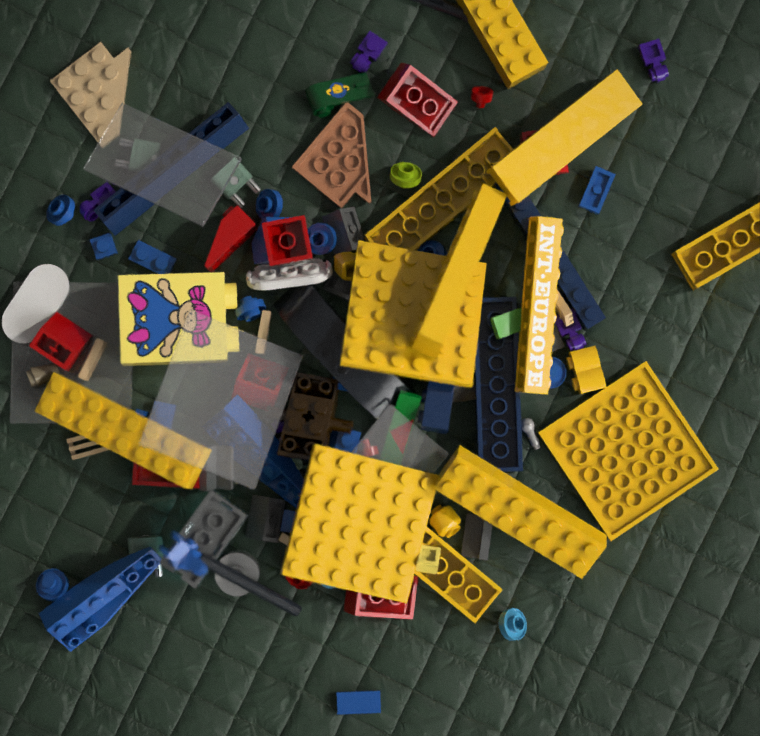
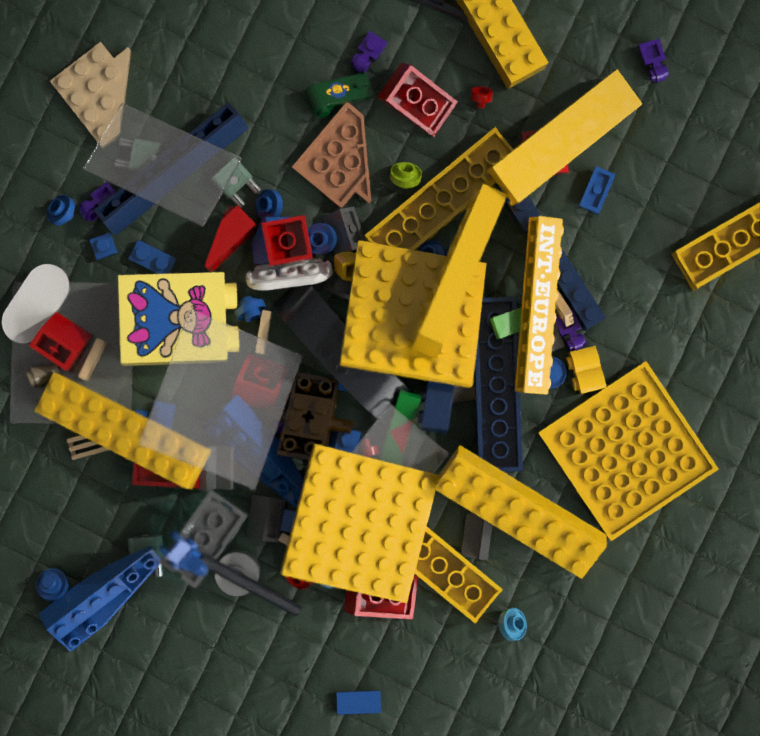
light yellow slope [415,545,441,574] -> none
yellow head [429,505,461,538] -> none
light grey piece [521,418,540,450] -> none

